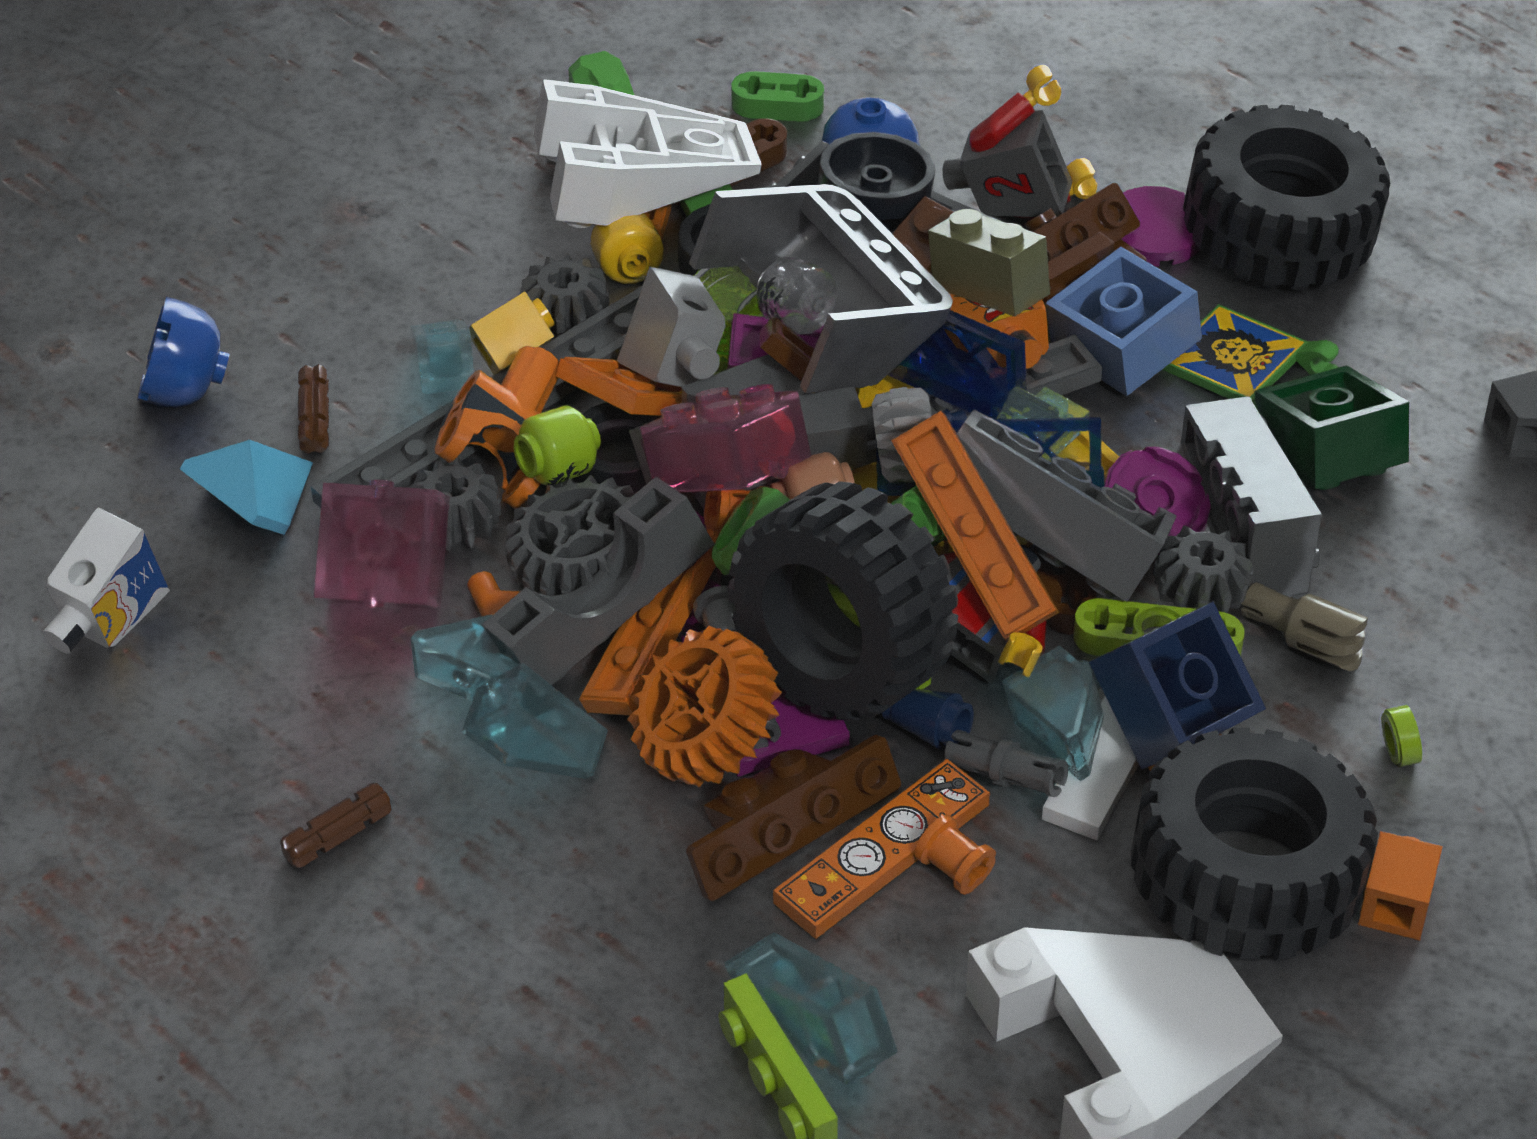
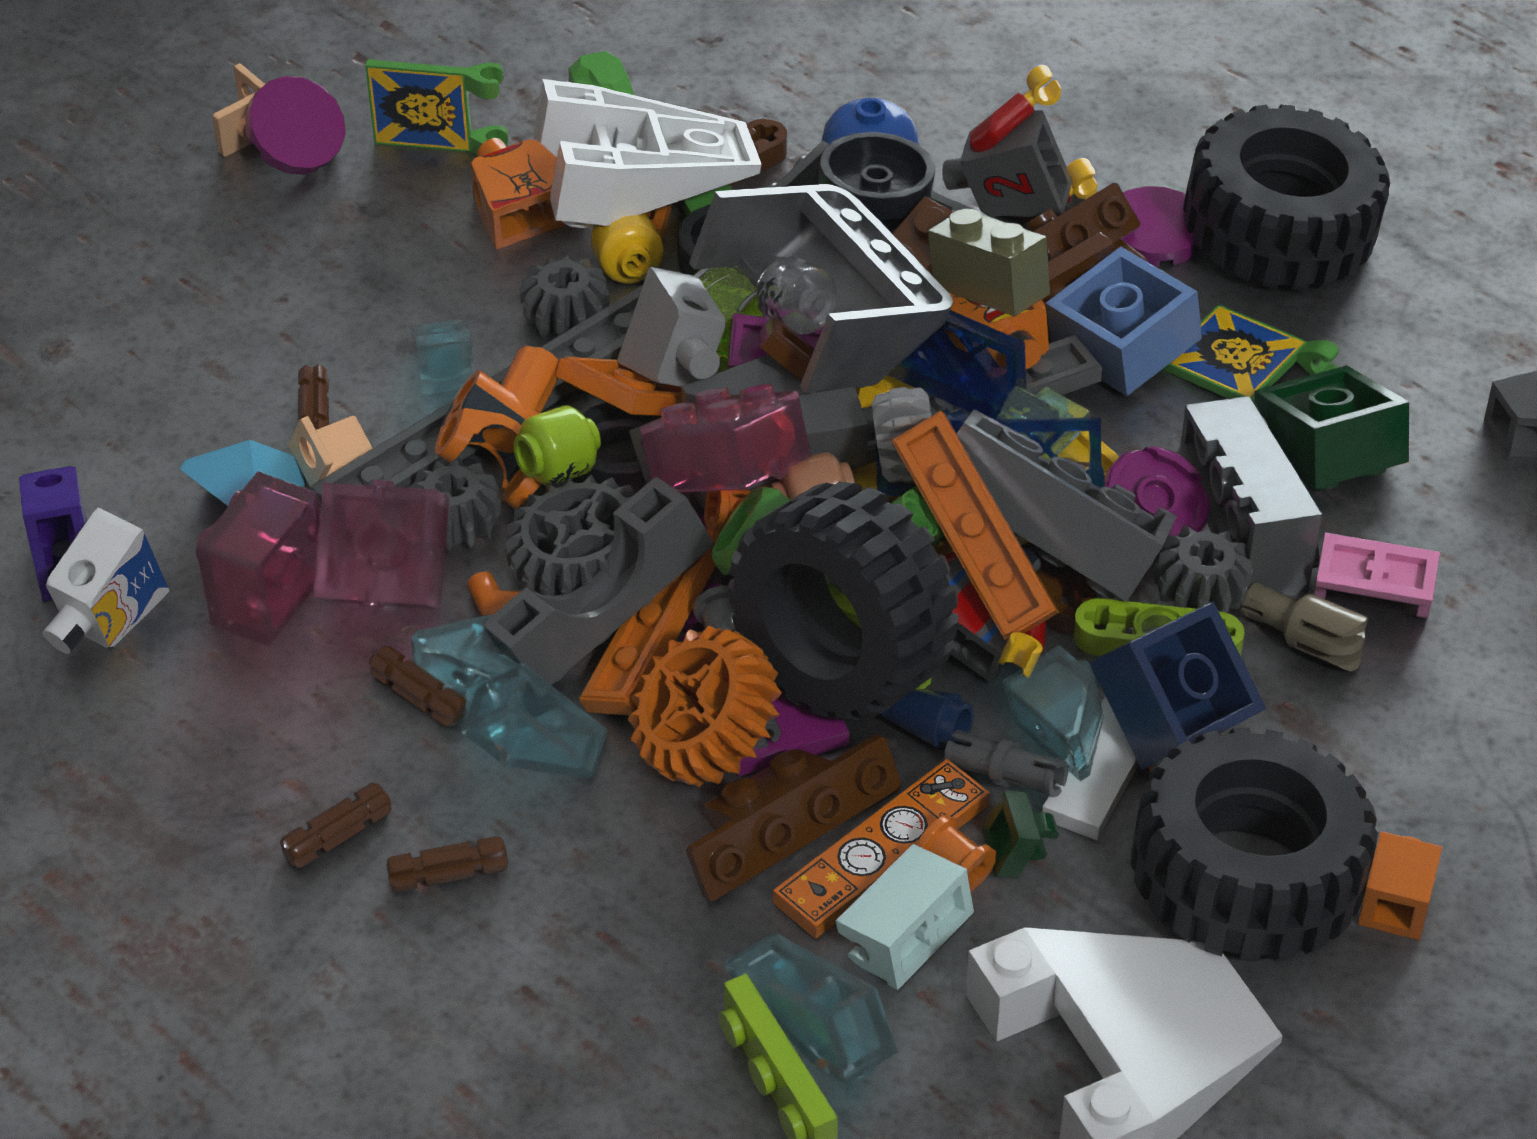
blue cylinder [137,296,230,408] -> none
yellow brick [466,291,555,375] -> none
bright green beam [731,71,824,122] -> none
lime tile [1381,705,1422,767] -> none
none -> dark purple torso [19,466,87,602]
none -> clear pink brick [196,471,331,646]
none -> light nougat bracket [212,63,265,157]
none -> magenta tile [245,76,346,175]
none -> light nougat bracket [288,415,373,488]
none -> flag [365,59,509,155]
none -> reddish brown axle [369,646,468,727]
none -> reddish brown axle [386,836,508,892]
none -> orange torso [470,138,566,250]
none -> light aqua hinge [836,844,974,990]
none -> dark green tile [981,790,1060,878]
none -> bright pink hinge [1314,533,1440,619]

